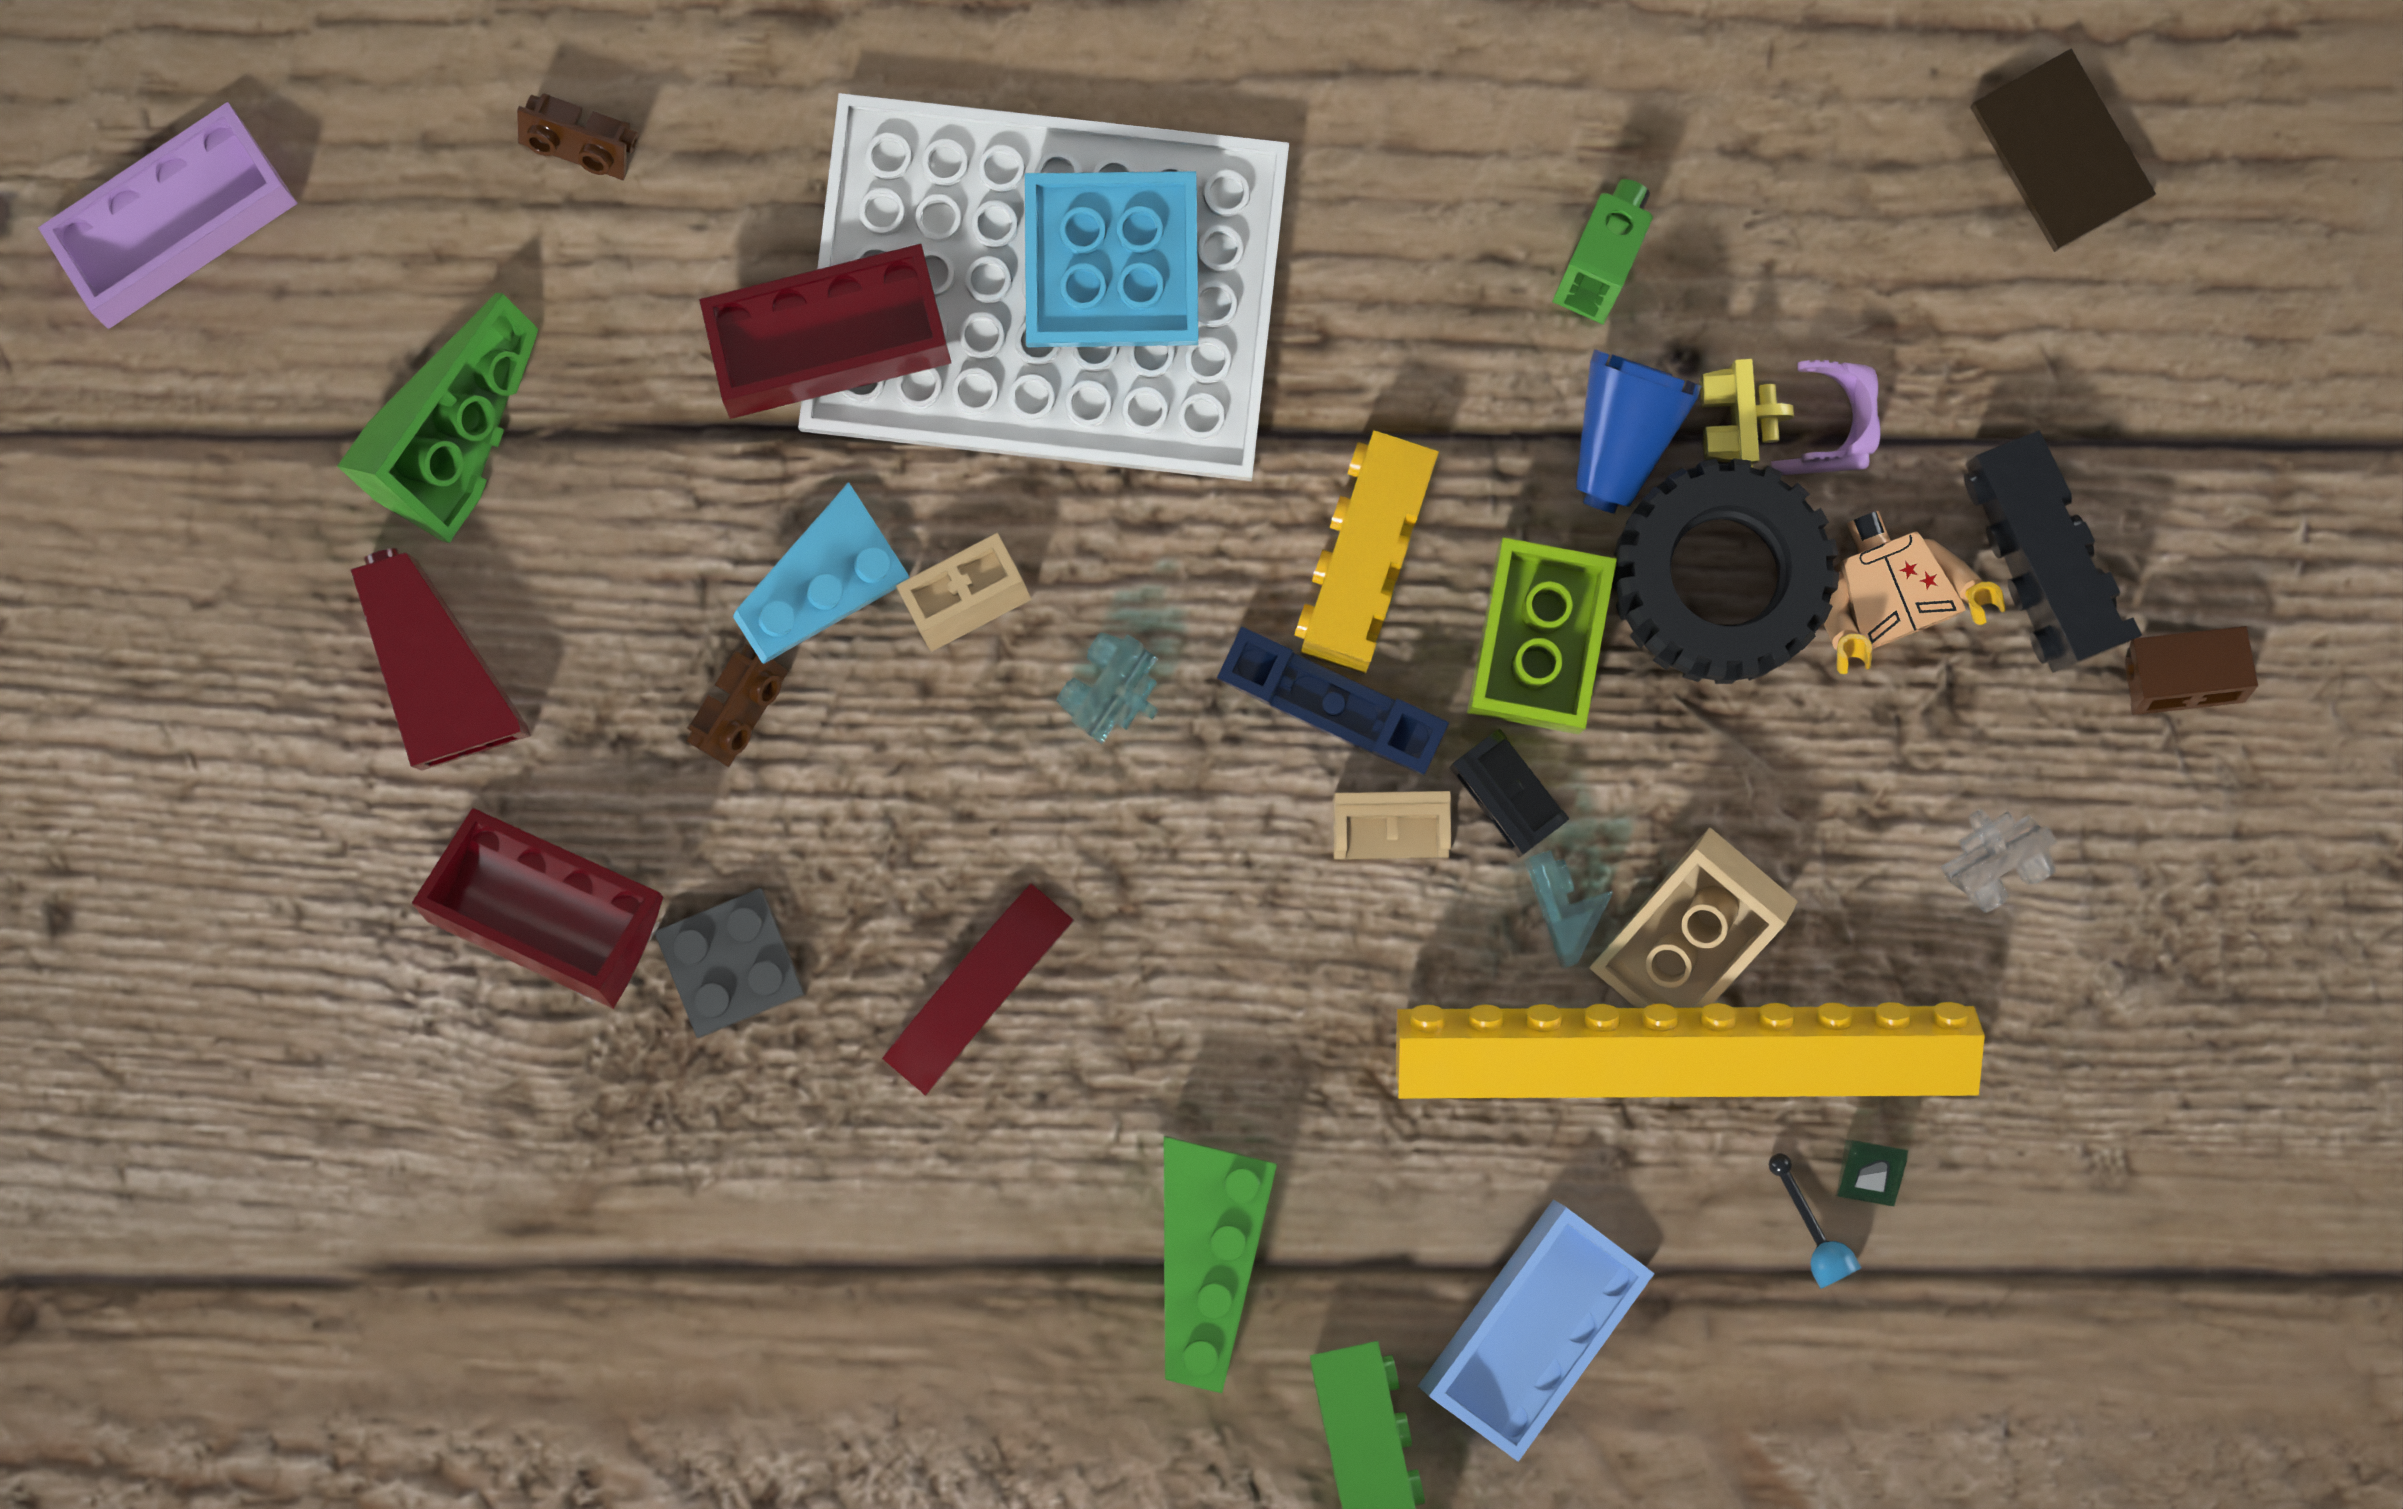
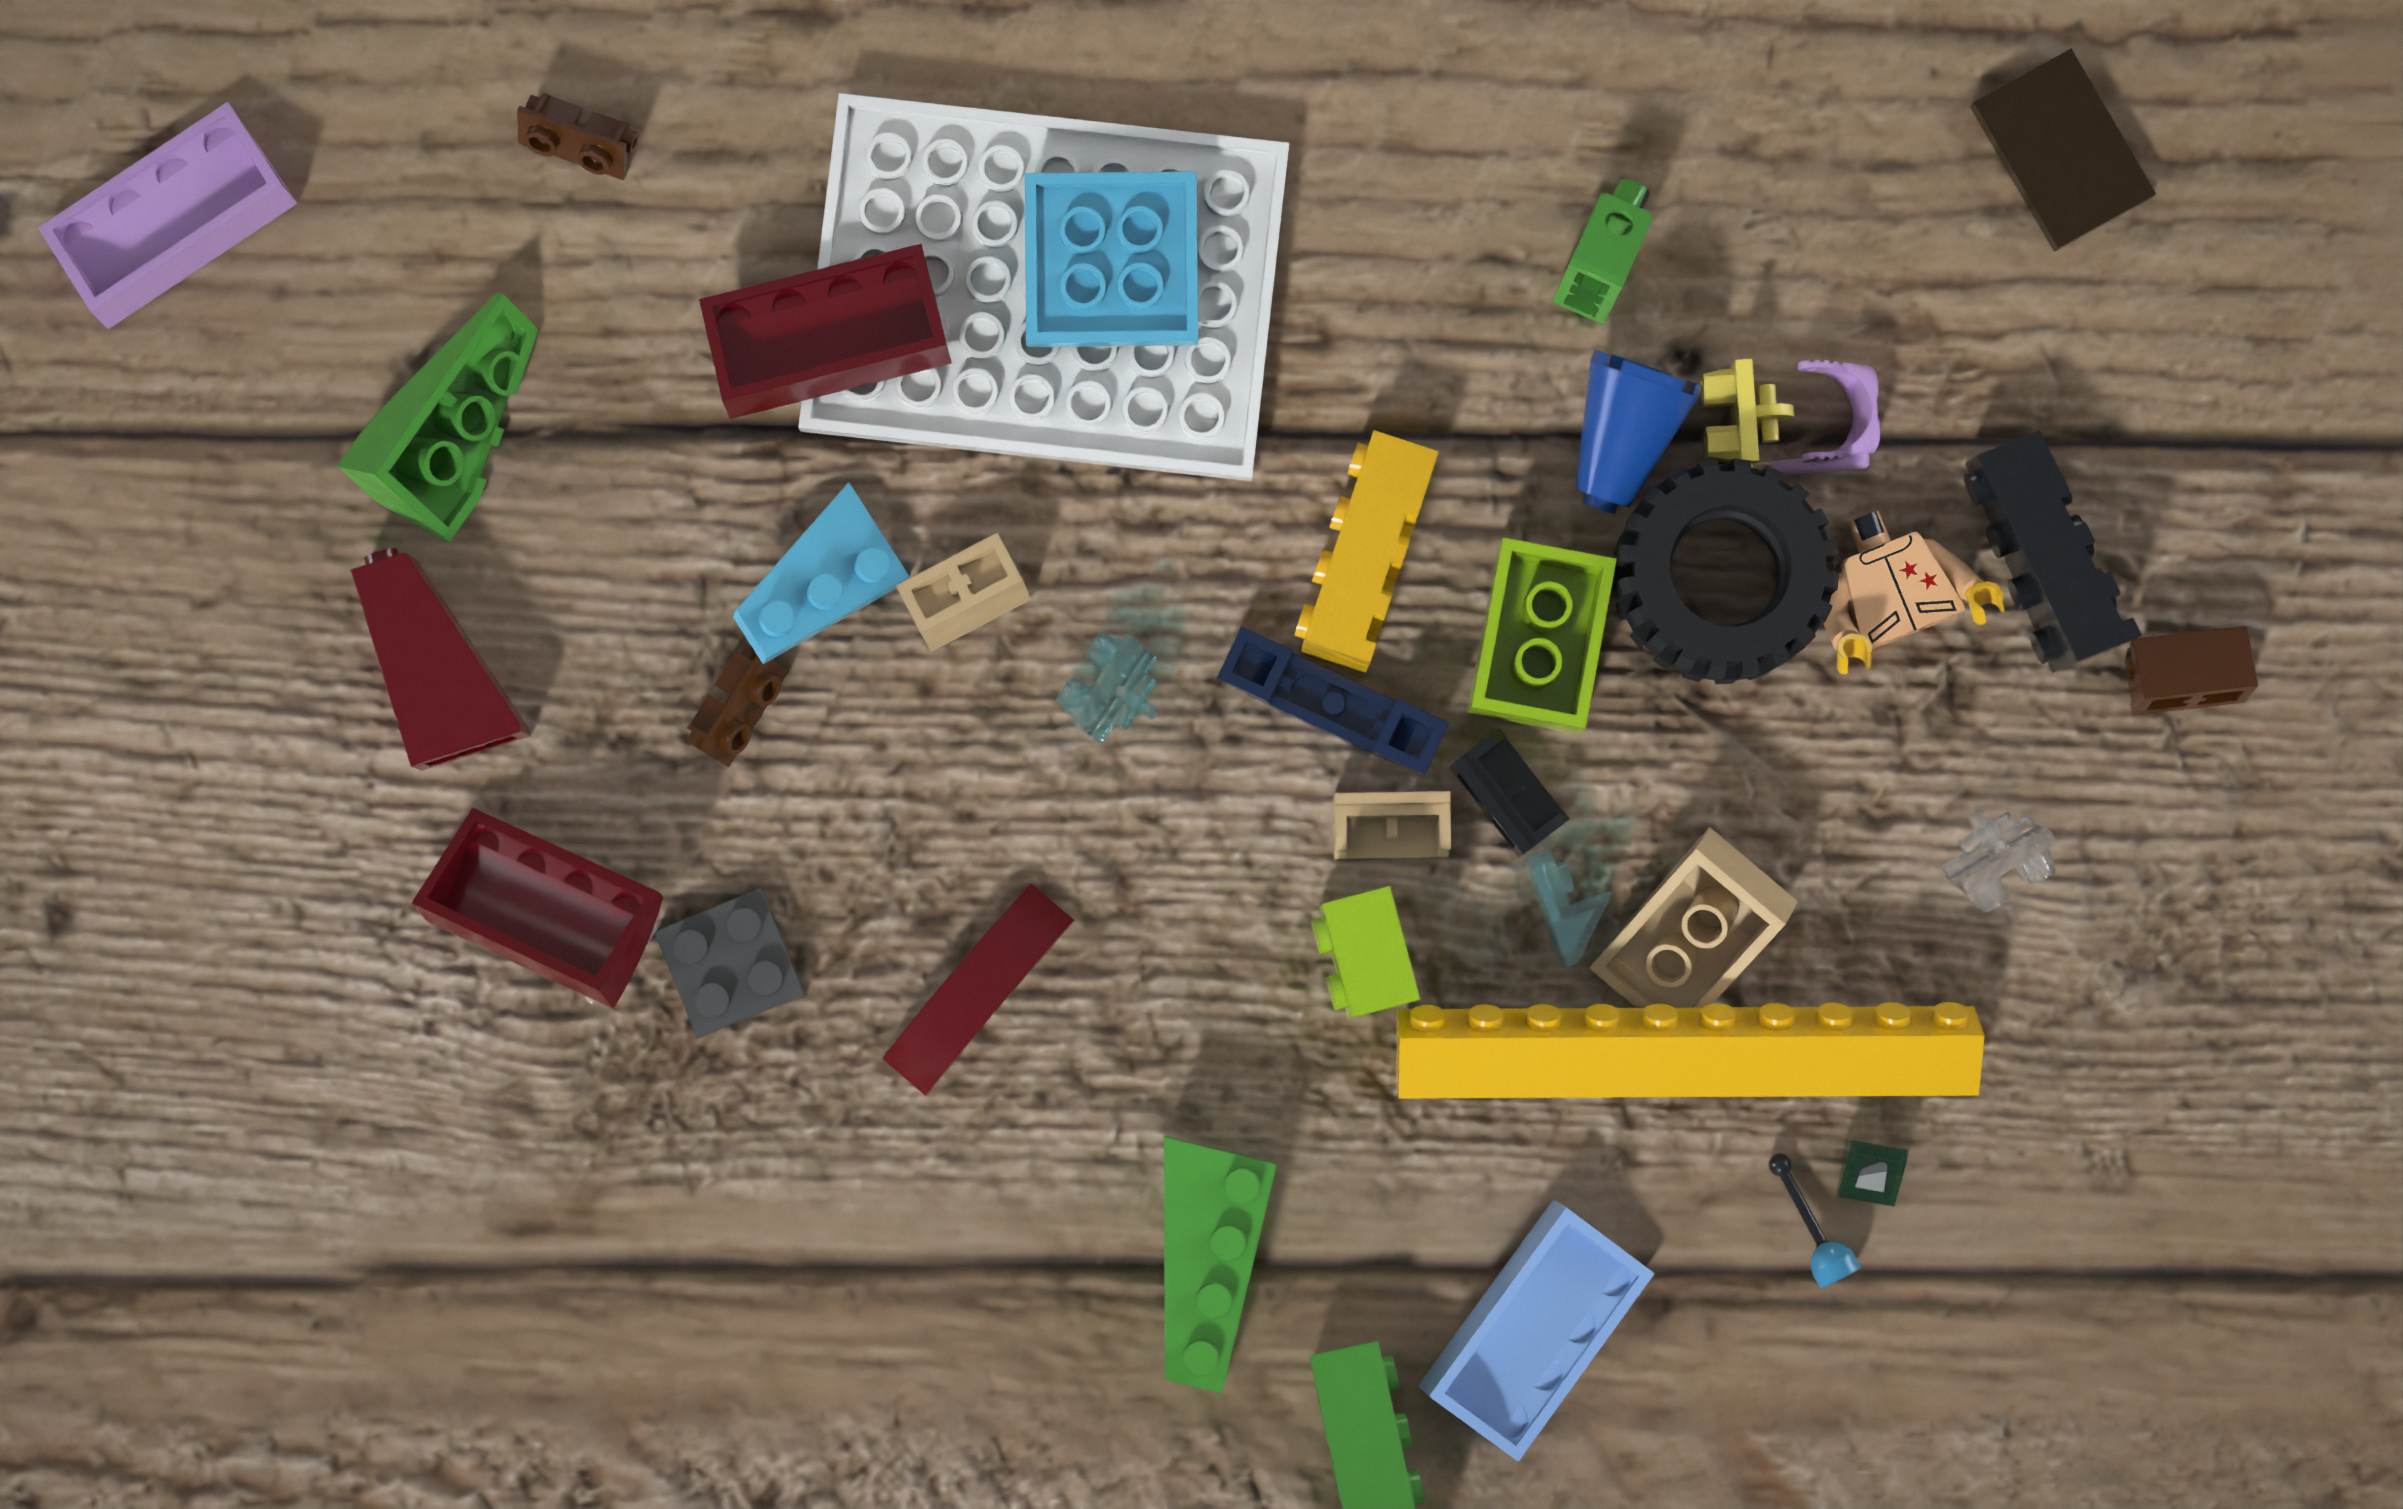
none -> lime brick [1311,886,1421,1019]

